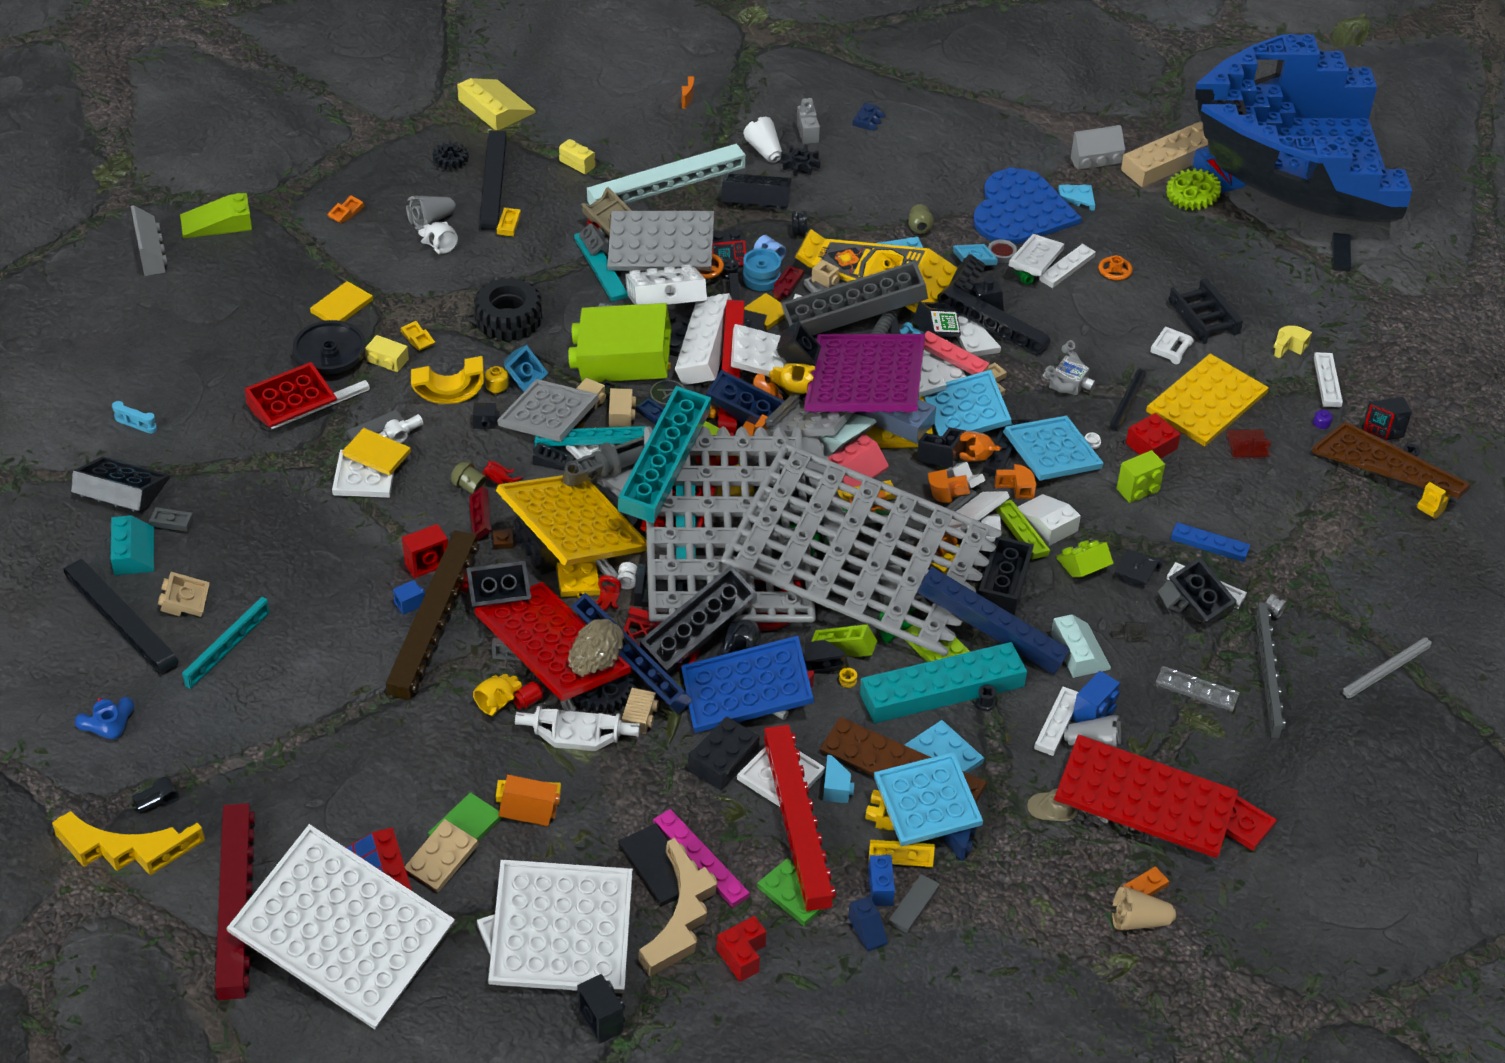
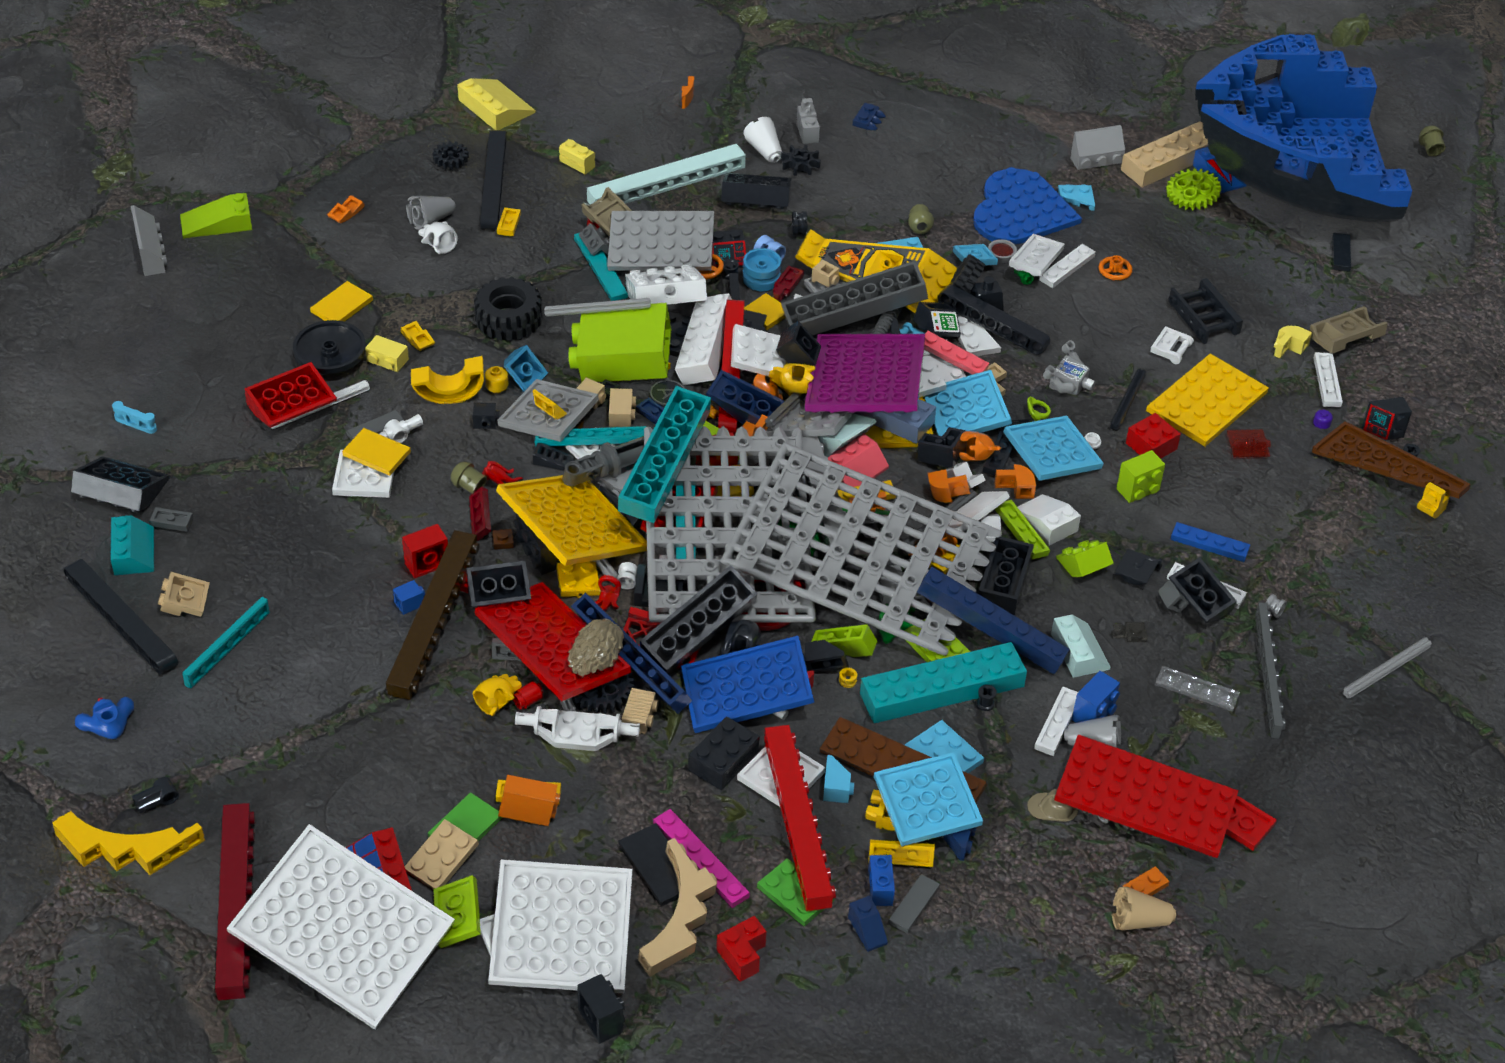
none -> lime plate [433,875,481,948]
none -> yellow slope [533,389,567,420]
none -> light grey axle [544,298,651,316]
none -> lime piece [1027,396,1051,421]
none -> dark tan piece [1309,306,1388,354]
none -> olive piece [1419,125,1446,157]

